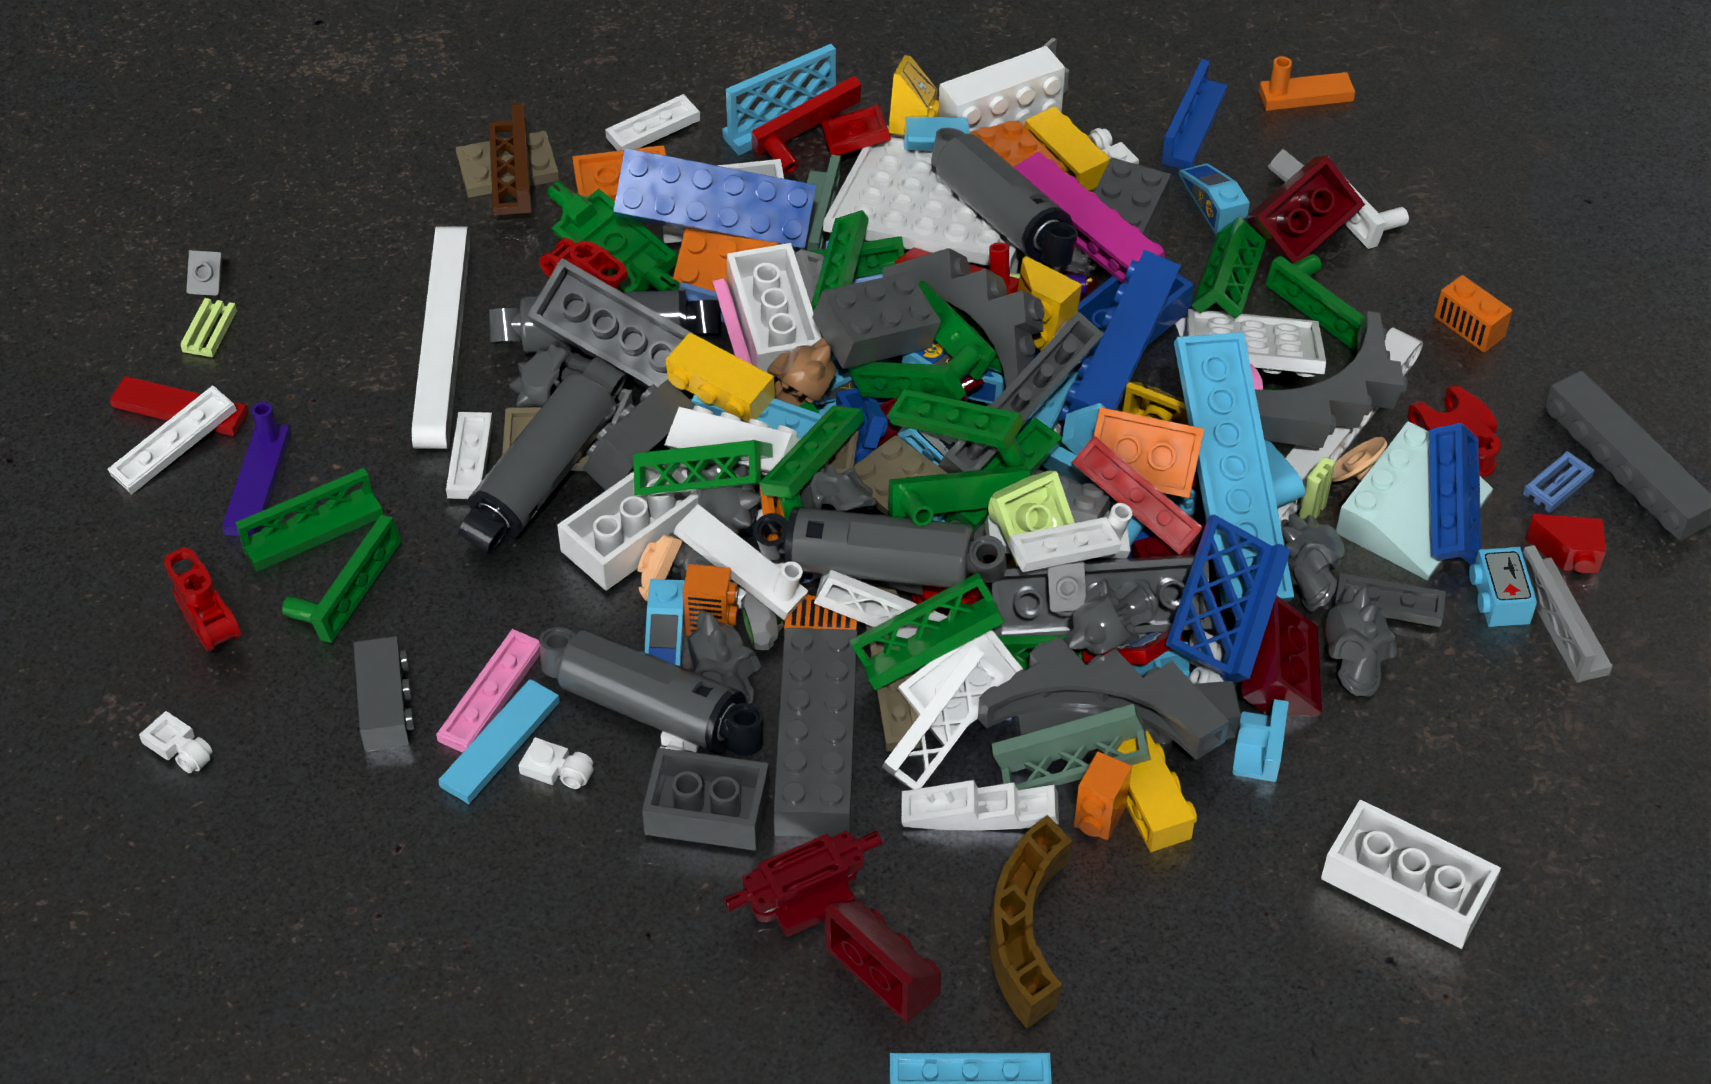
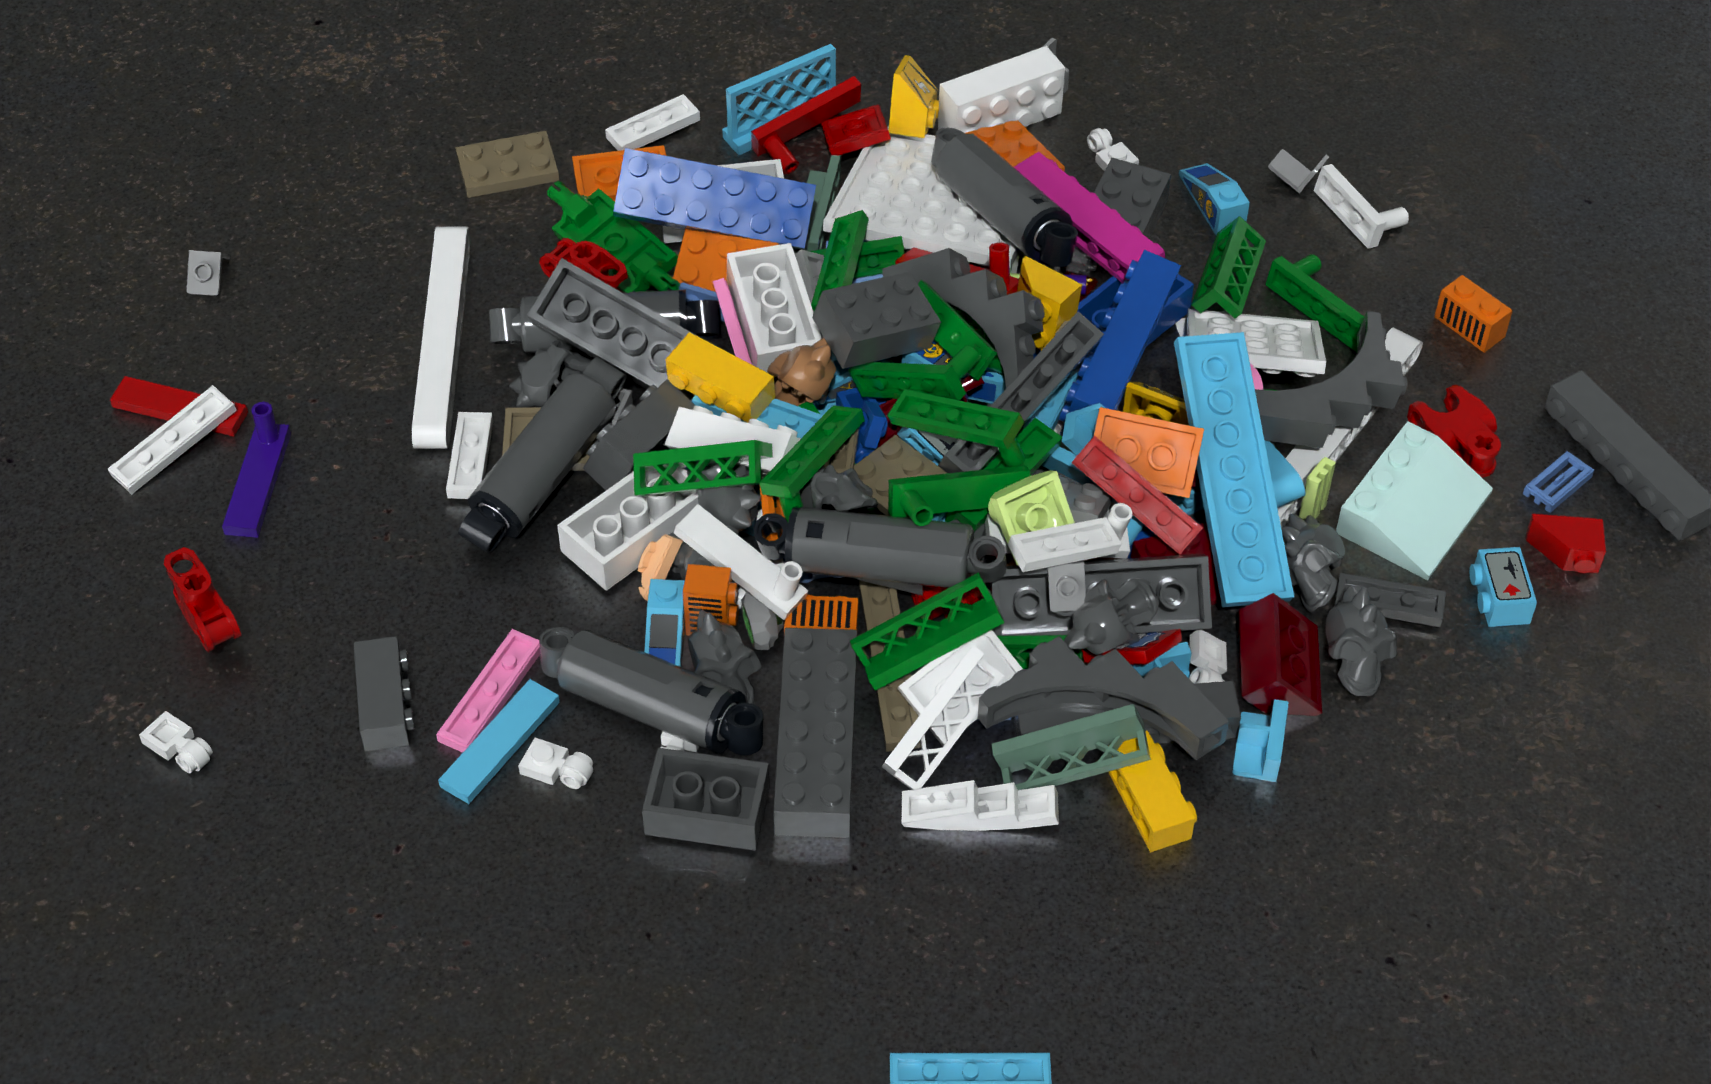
yellowish green tile [180,298,237,357] -> none
green fence [235,468,384,572] -> none
green piece [282,515,402,643] -> none
reddish brown fence [489,103,532,215] -> none
dark red piece [723,830,883,937] -> none
white fence [814,570,947,638] -> none
dark red slope [825,900,941,1024] -> none
medium azure panel [903,117,970,150] -> none
pearl gold brick [989,815,1072,1029] -> none
yellow brick [1024,106,1110,191] -> none
orange brick [1074,751,1132,841] -> none
blue fence [1161,59,1228,169] -> none
blue fence [1166,514,1291,683] -> none
dark red slope [1244,155,1366,264] -> none
orange piece [1258,56,1355,111] -> none
white brick [1321,800,1501,949] -> none
light nougat dish [1332,437,1387,482] -> none
blue fence [1429,423,1481,565] -> none
light grey fence [1523,545,1613,683] -> none

